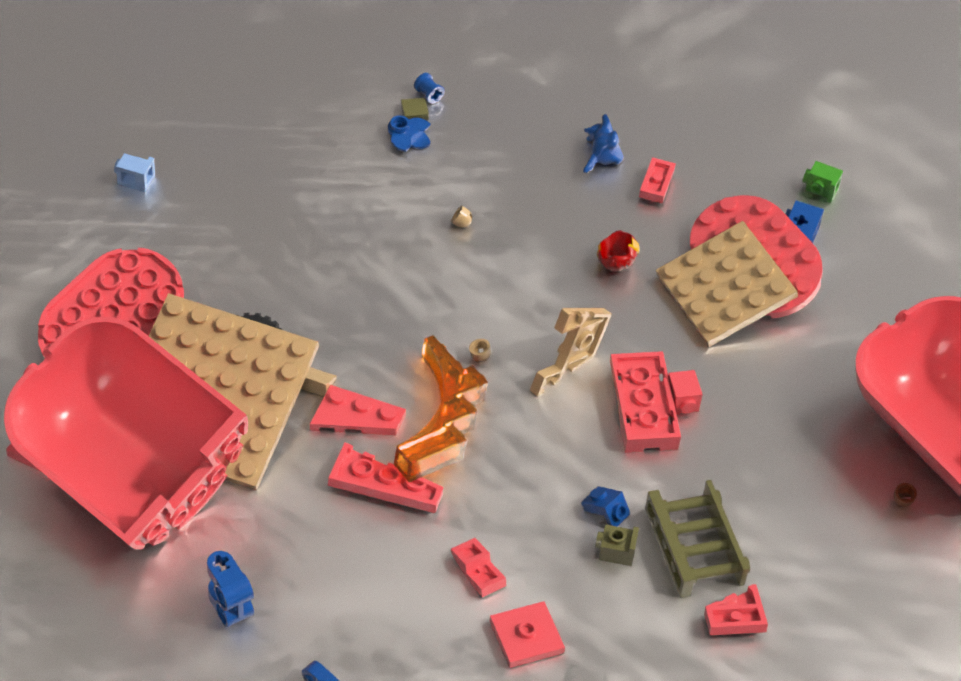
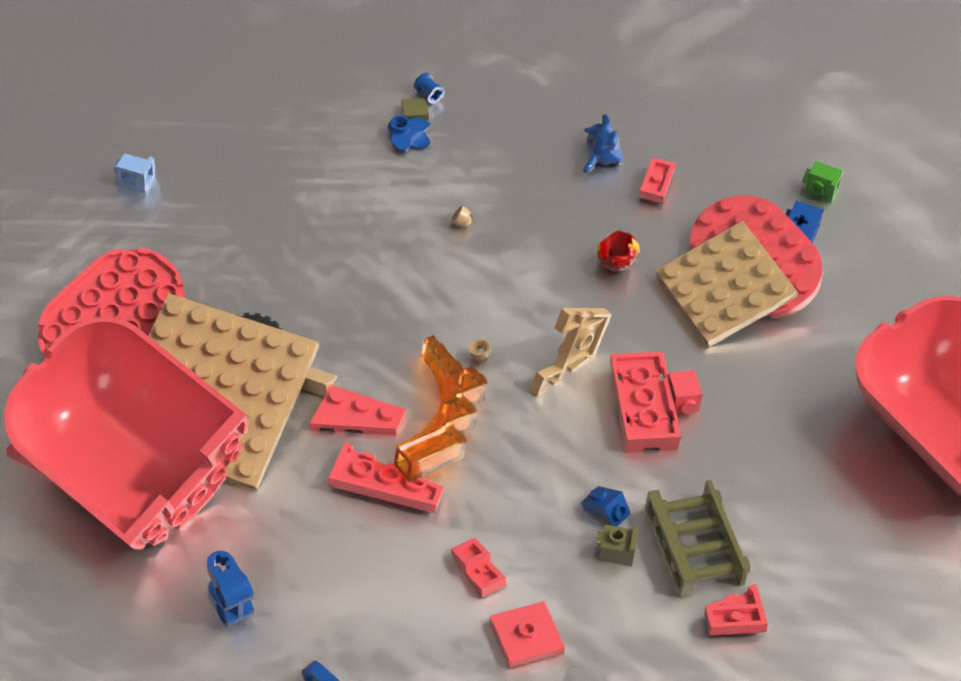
copper hinge [893,483,917,507] -> none

